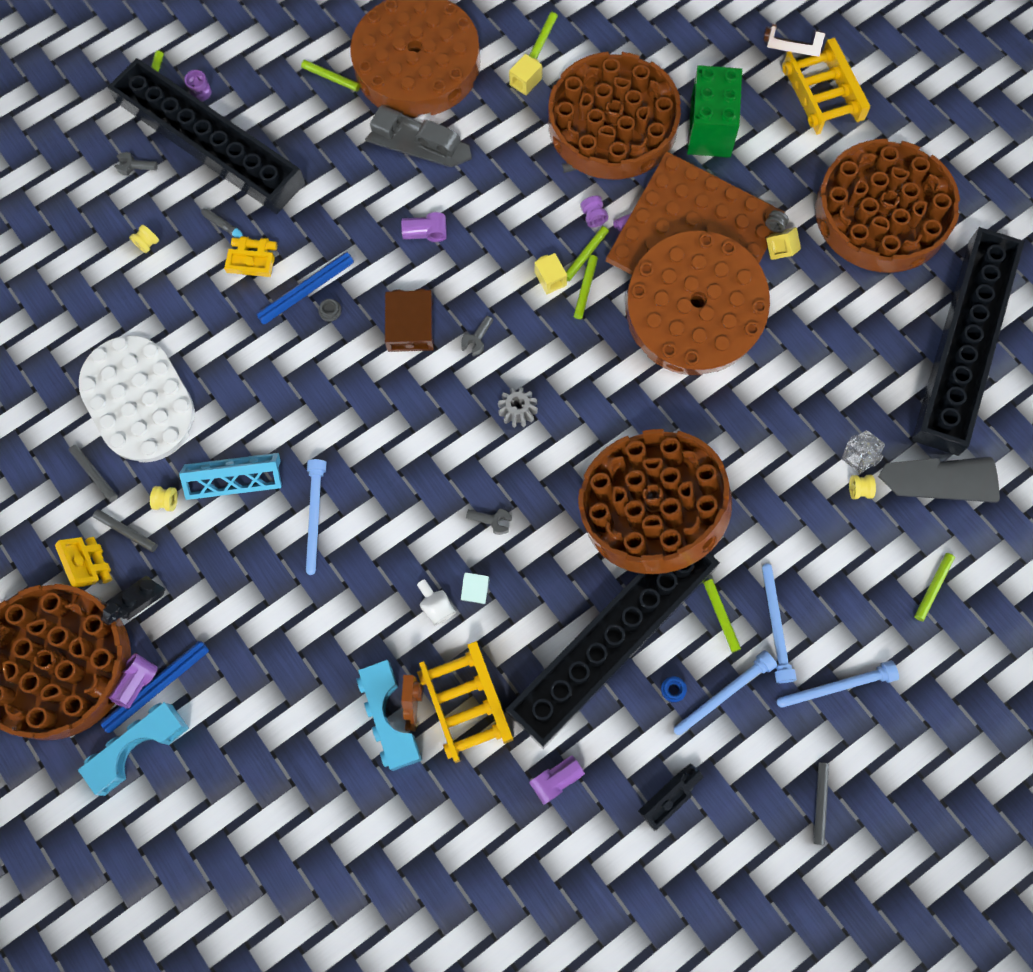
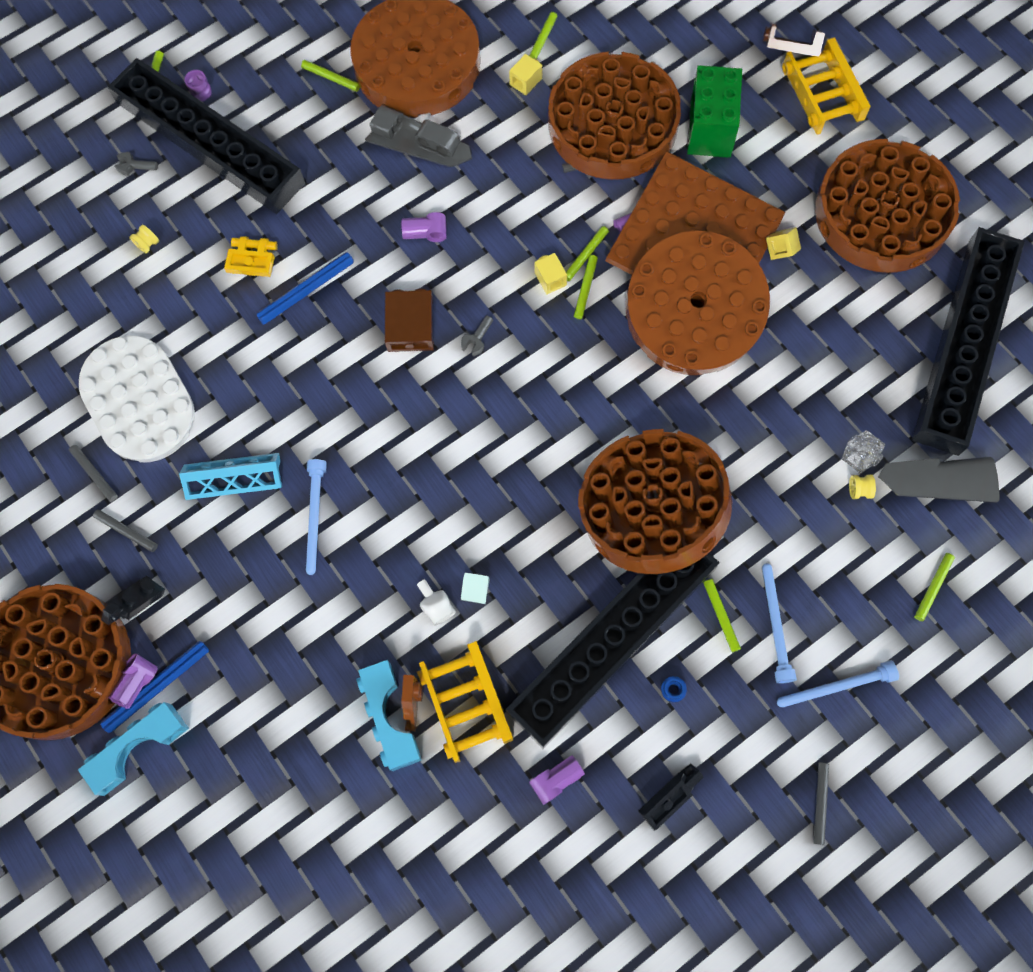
yellow plate [55,537,112,587] -> none
light yellow wheel [150,486,178,512] -> none
dark grey piece [201,209,243,238] -> none
dark grey plate [318,299,342,322] -> none
dark grey bar [466,509,512,535] -> none
light grey gear [498,387,538,428] -> none
medium lavender wheel [580,196,609,228] -> none
light blue piece [674,650,777,735] -> none
dark grey bush [765,210,789,233] -> none

